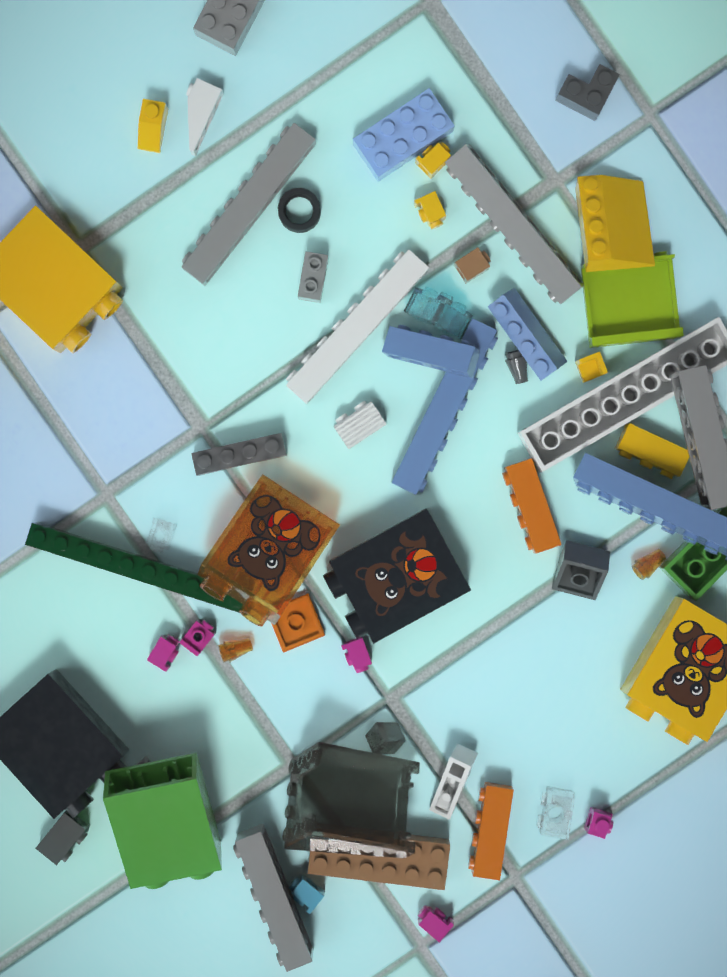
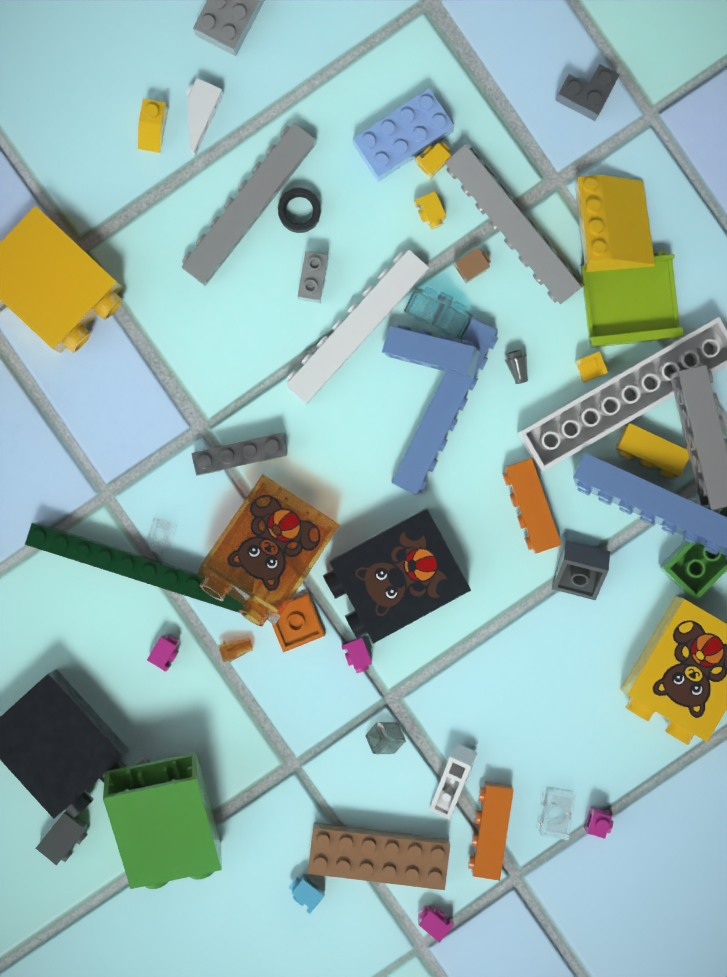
dark pink brick [179,619,216,656] -> none
light grey brick [233,822,314,972] -> none
clear smoke windscreen [282,742,420,858] -> none
white brick [333,401,387,450] -> none
medium blue brick [487,288,568,381] -> none
clear orange cone [631,549,666,580] -> none

